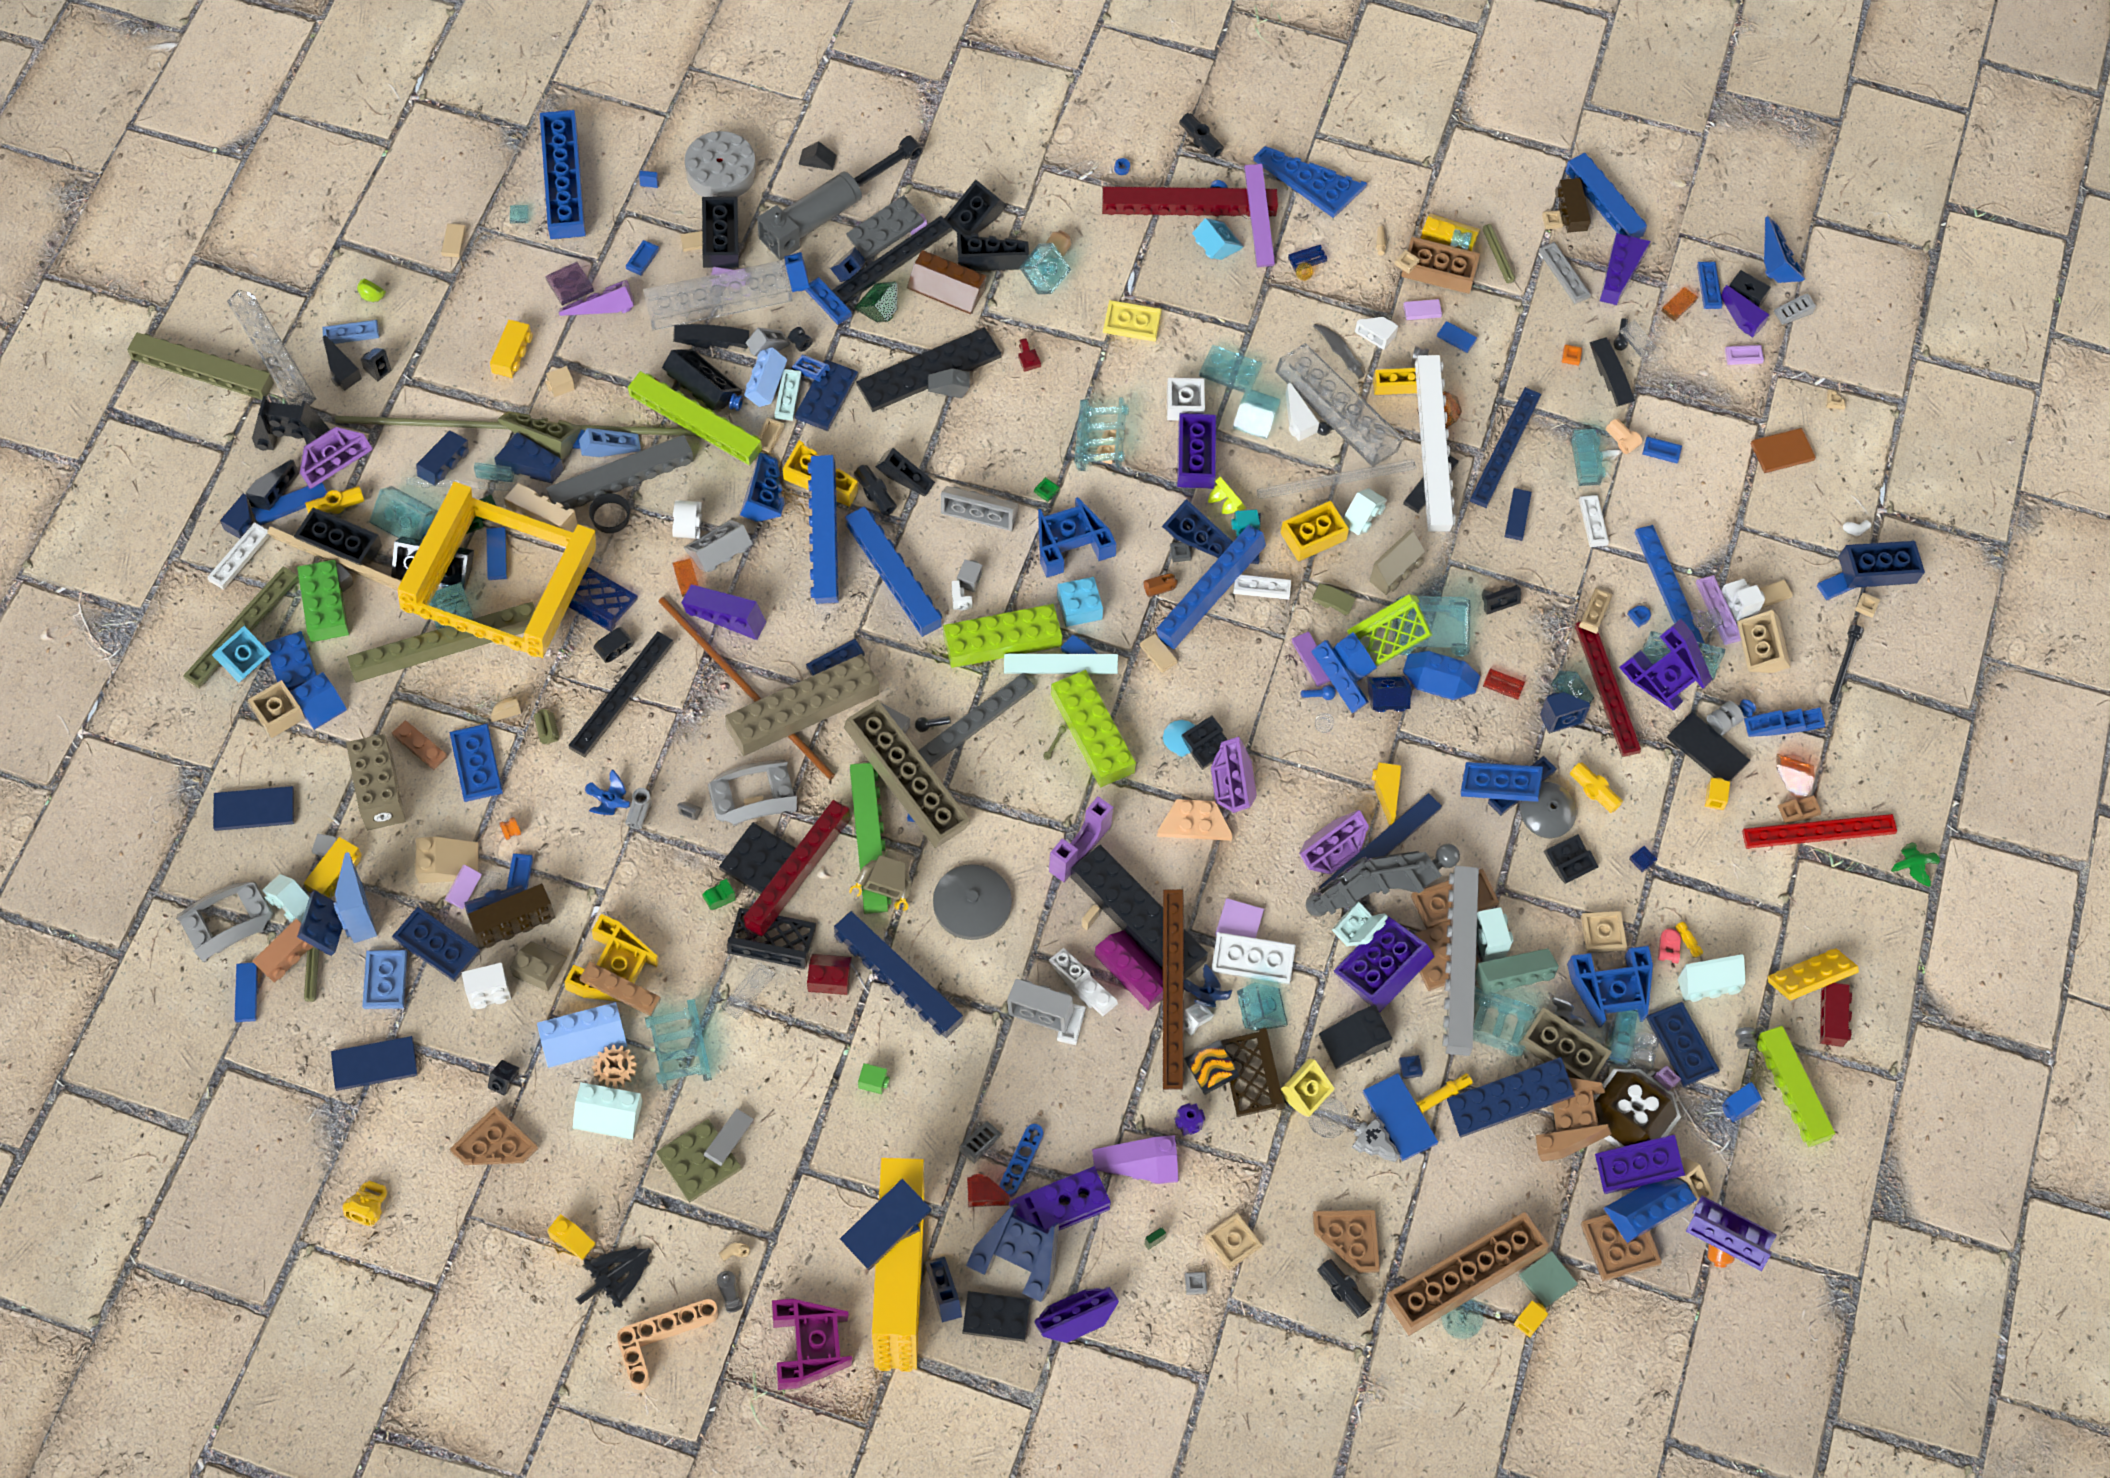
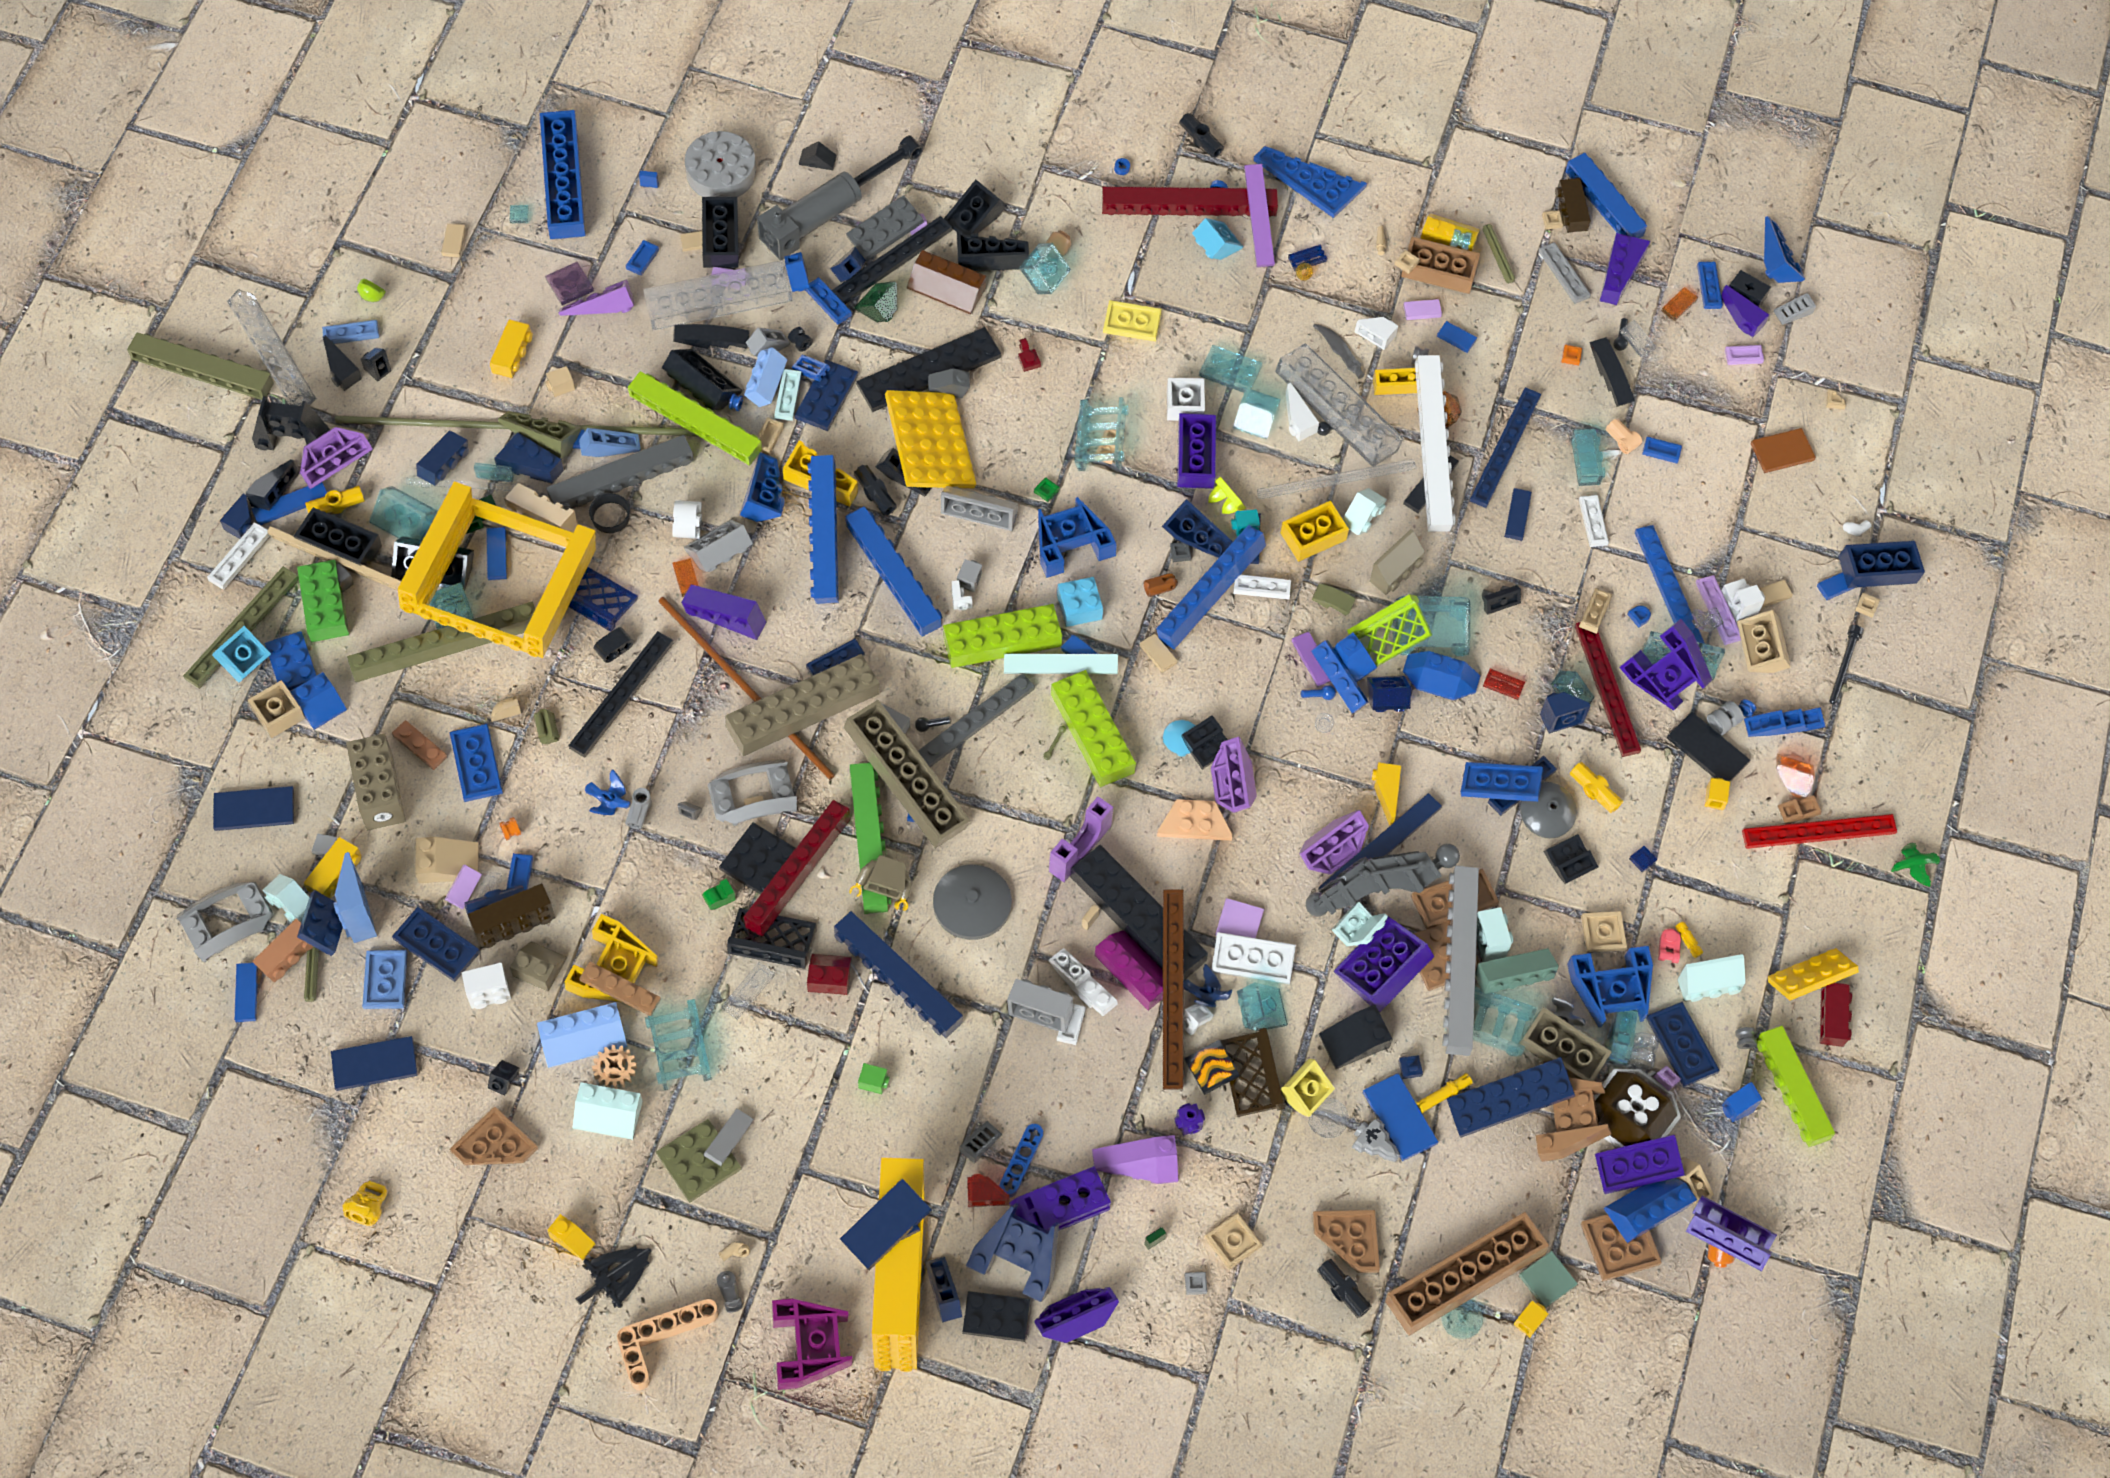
none -> yellow plate [885,390,977,489]

